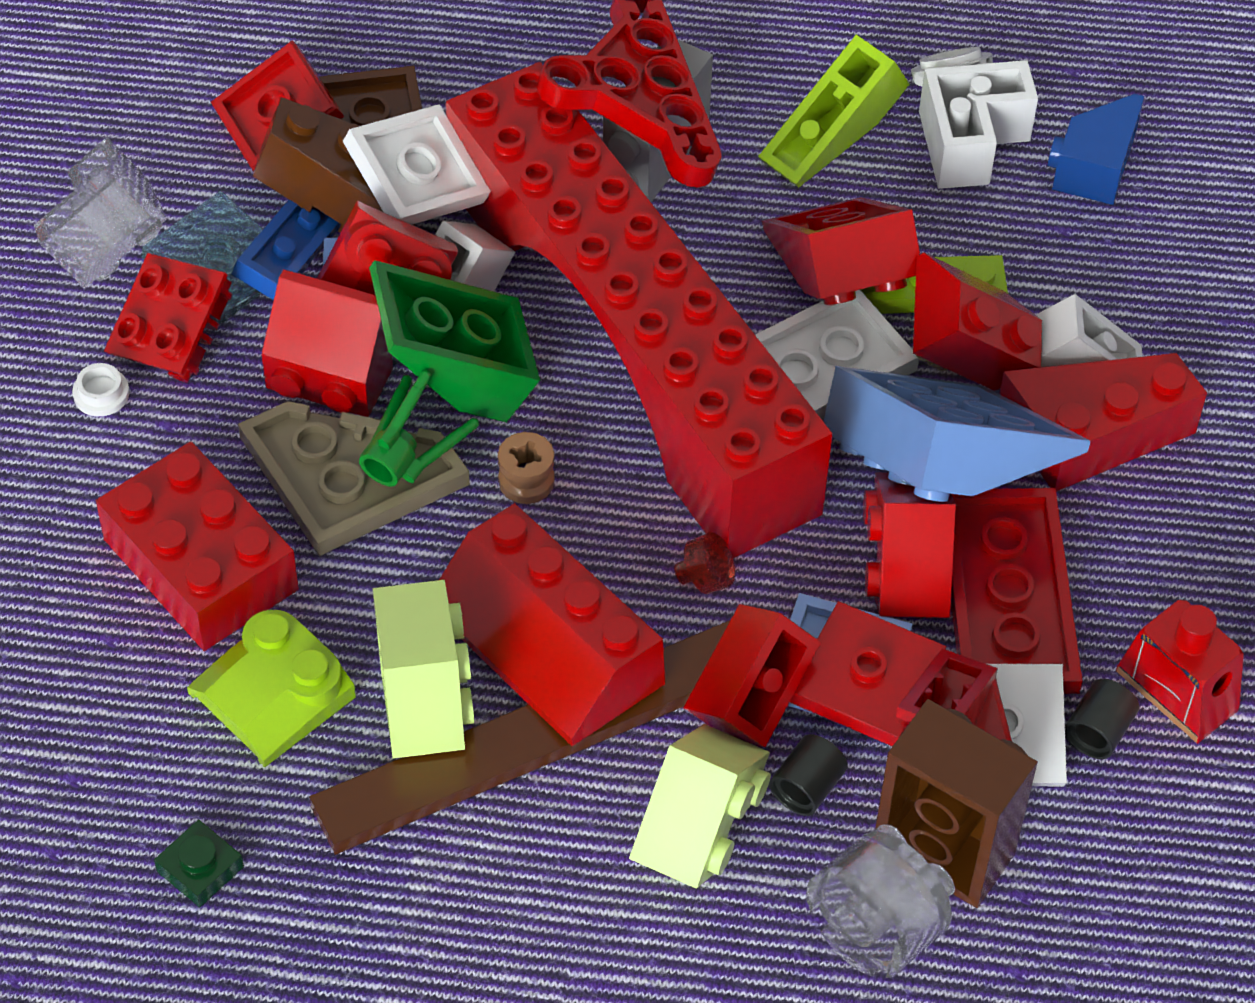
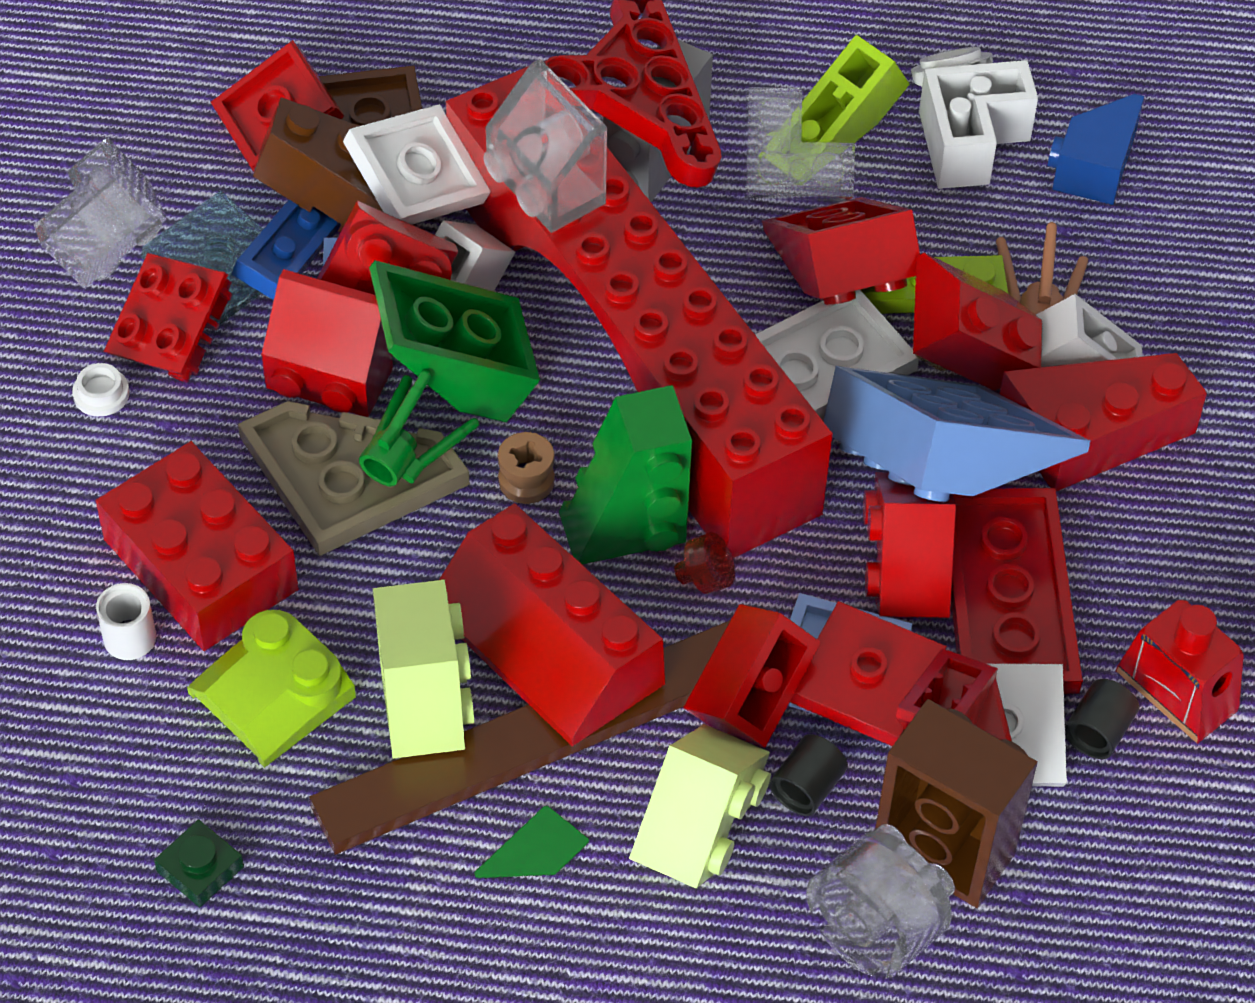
none -> white beam [96,583,156,660]
none -> green sticker [474,806,589,878]
none -> clear slope [483,59,607,233]
none -> green wedge [559,385,692,565]
none -> clear brick [744,87,855,201]
none -> nougat plant [996,222,1088,315]

